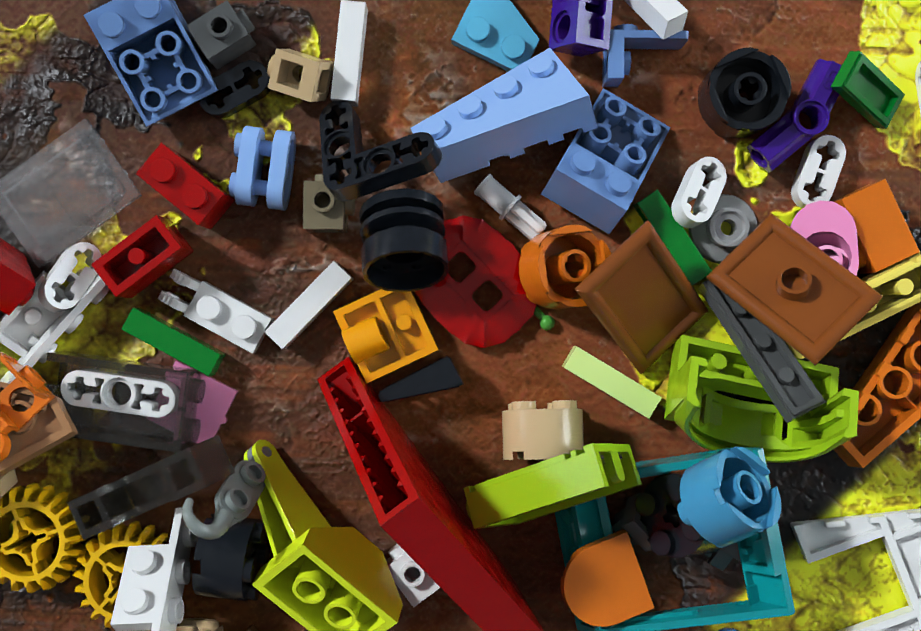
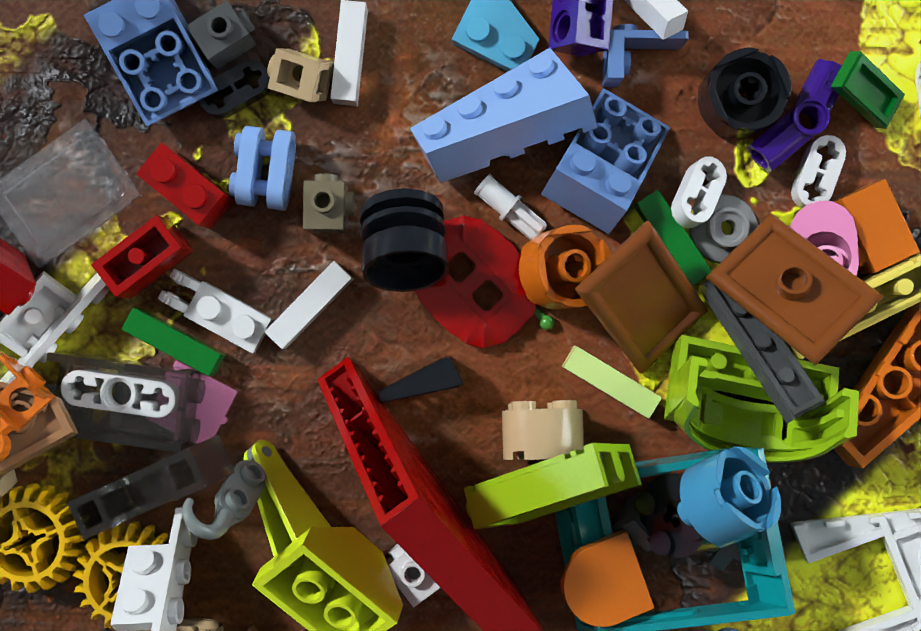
white beam [38,242,102,312] -> none
black brick [192,513,270,602] -> none
black beam [319,101,442,202] -> none
light orange plate [333,289,439,384] -> none

